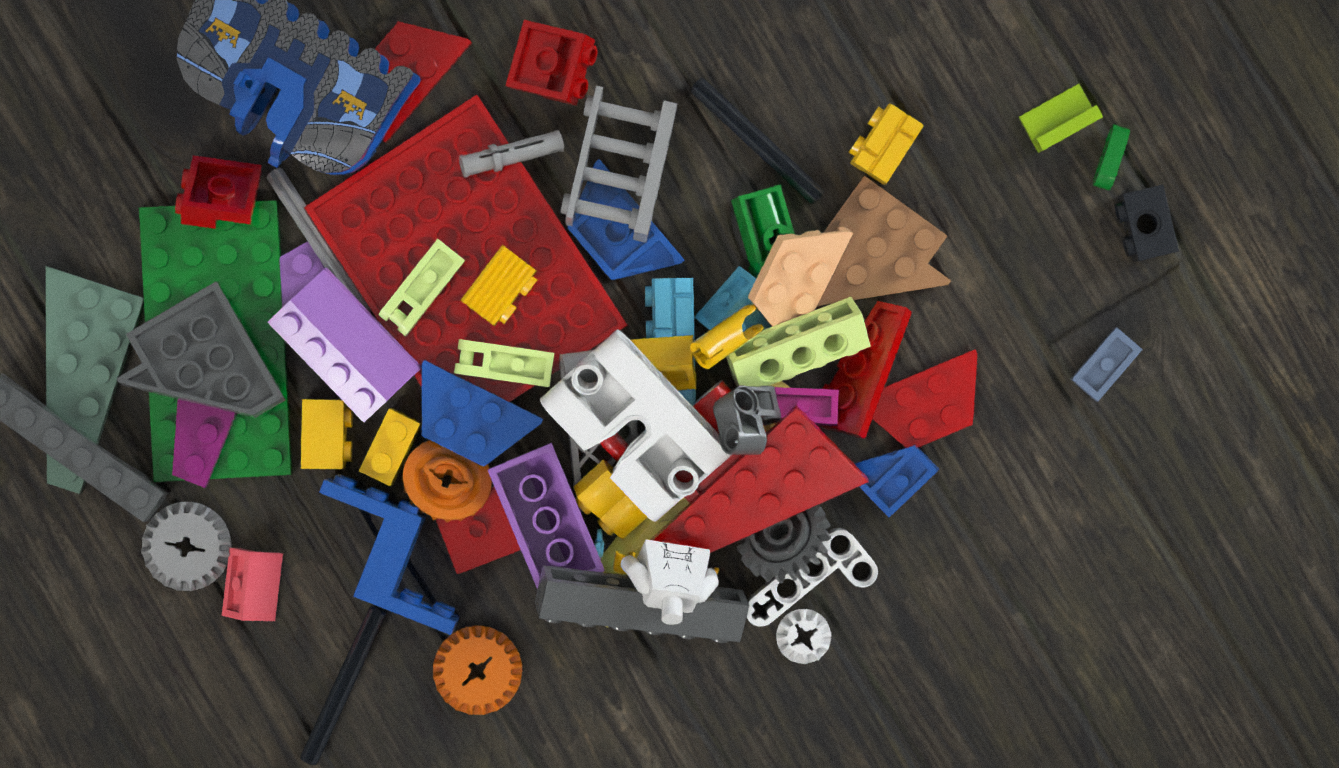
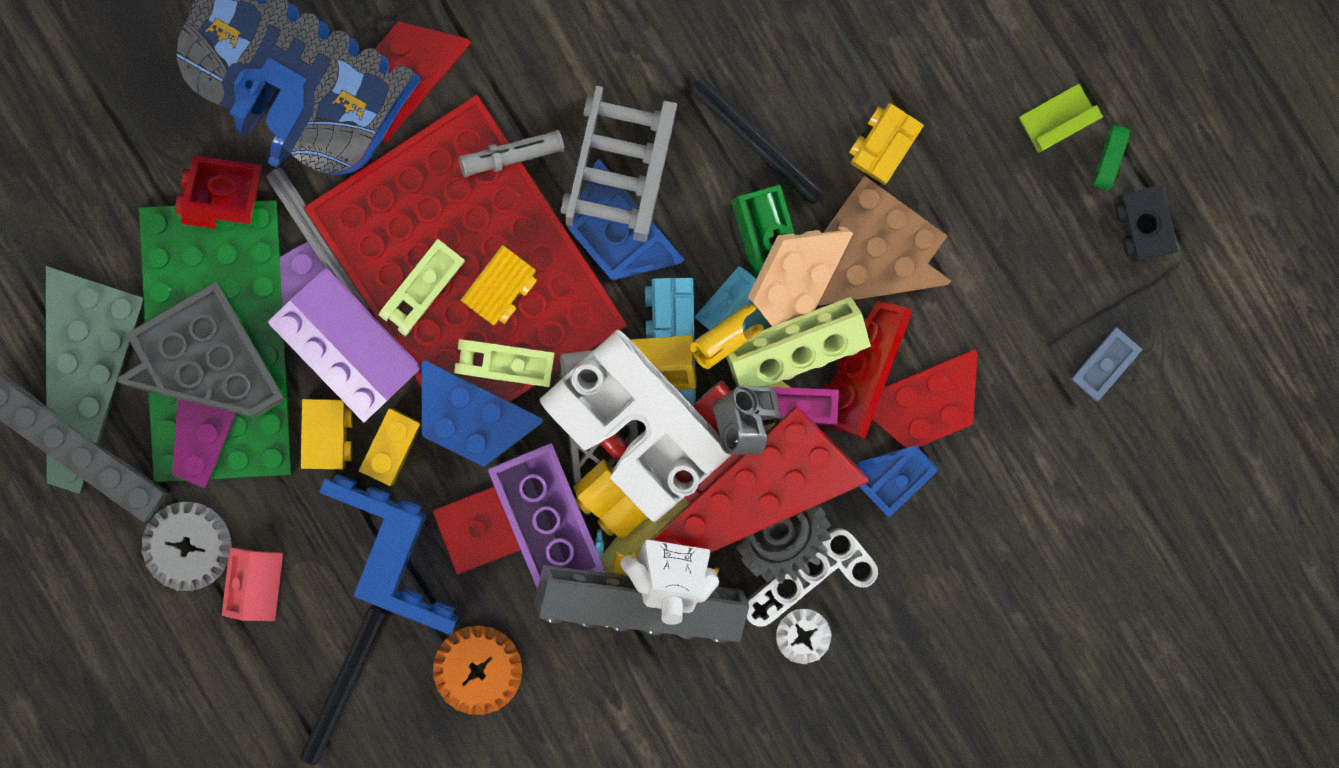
orange gear [402,440,492,523] -> none
red plate [505,20,598,106] -> none

